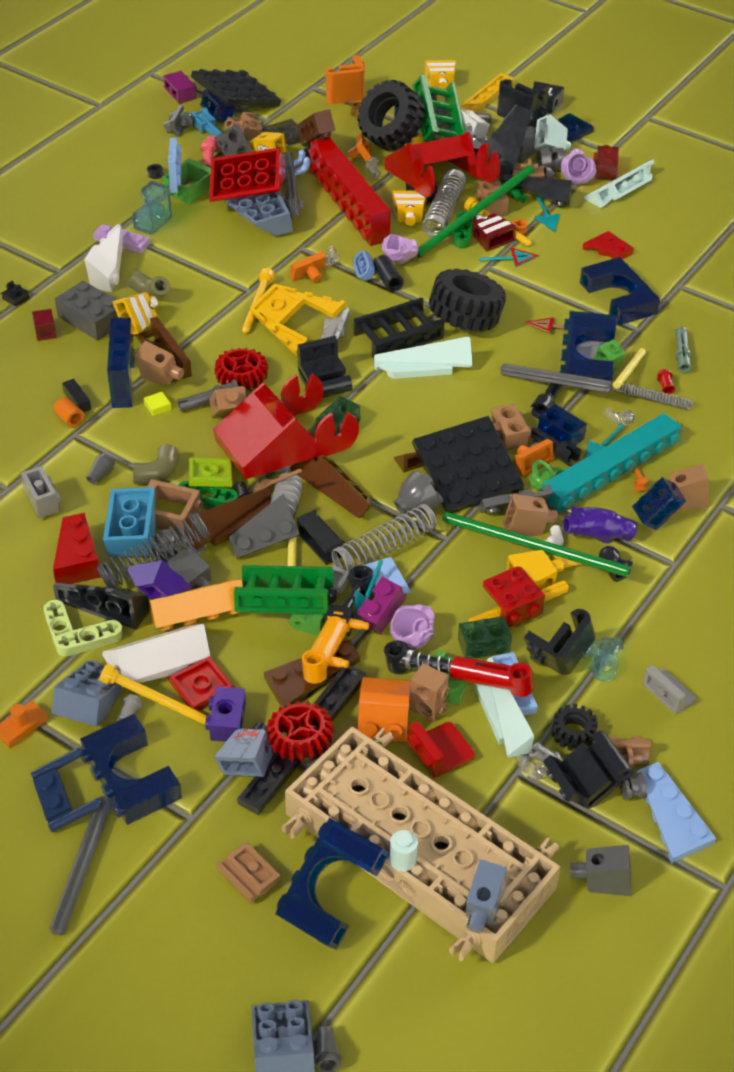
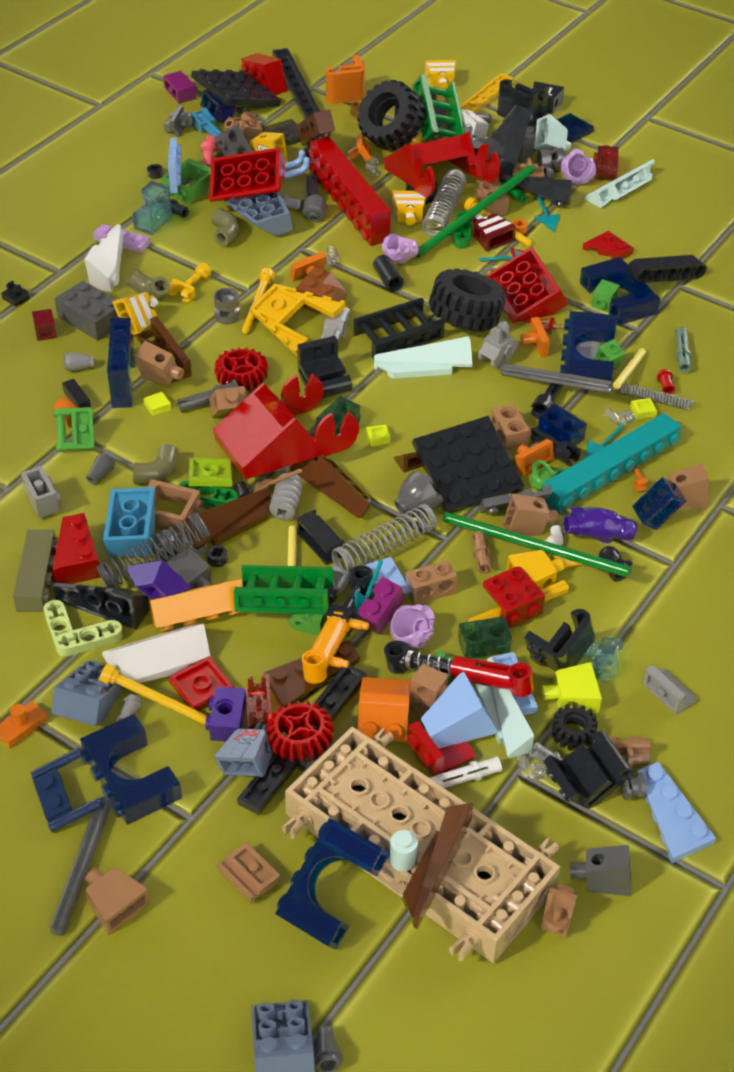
dark grey wing [229,494,299,559] -> none
dark grey axle [284,152,300,218] -> none
medium blue plate [353,250,375,281] -> none
sand blue torso [466,859,507,933] -> none
none -> olive brick [13,529,58,612]
none -> bright green plate [54,407,94,452]
none -> light grey cone [64,352,94,371]
none -> medium nougat torso [85,868,150,935]
none -> black pin [156,195,189,218]
none -> yellow bar [167,263,211,303]
none -> black bush [207,545,228,567]
none -> olive cylinder [212,208,240,246]
none -> flat silver wheel [214,288,240,325]
none -> red wedge [241,53,287,95]
none -> clear red hinge [246,674,272,729]
none -> black plate [272,48,320,120]
none -> dark orange slope [296,267,348,316]
none -> dark grey head [303,194,327,222]
none -> black piece [306,175,318,197]
none -> neon yellow tile [366,424,391,446]
none -> reddish brown wedge [402,803,473,929]
none -> medium nougat brick [406,560,457,605]
none -> light blue slope [421,672,498,749]
none -> white pin [428,756,502,788]
none -> medium nougat pin [472,531,492,573]
none -> light grey hinge [478,321,518,368]
none -> red slope [486,246,569,323]
none -> orange tile [520,317,550,357]
none -> medium nougat hips [540,884,577,938]
none -> neon yellow torso [541,663,602,714]
none -> bright green brick [591,279,620,312]
none -> black beam [626,255,707,283]
none -> neon yellow tile [630,398,657,419]

